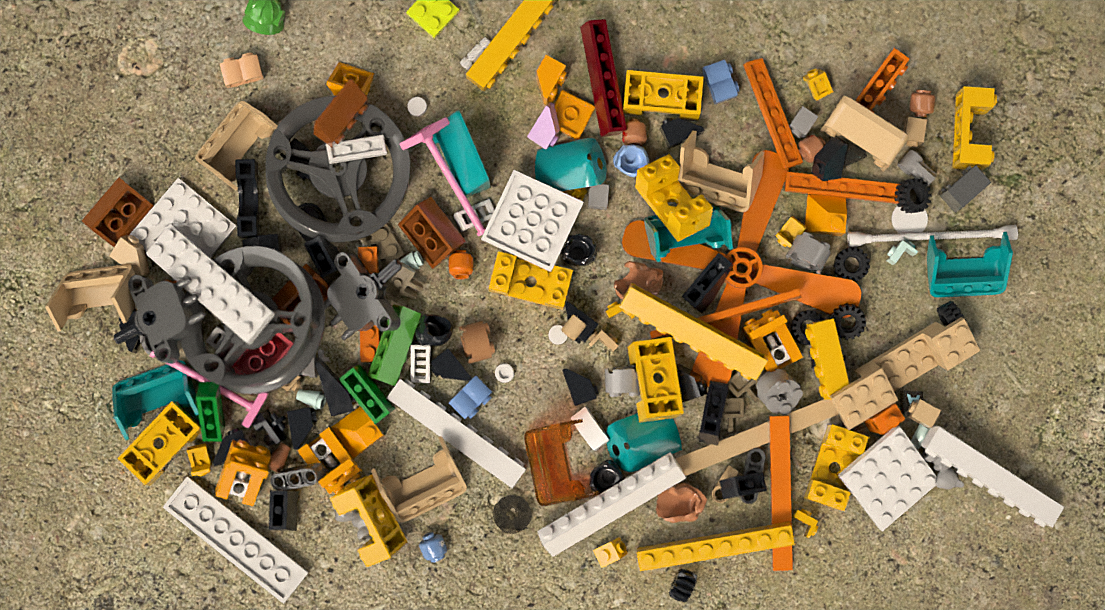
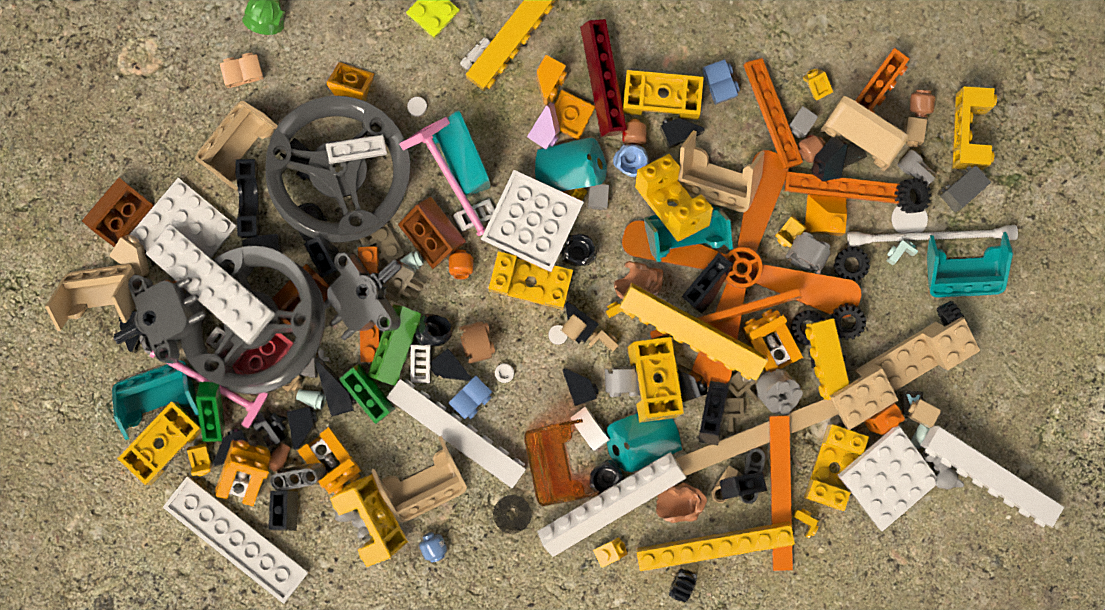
dark orange slope [314,78,368,147] -> none
light orange slope [331,406,385,459] -> none

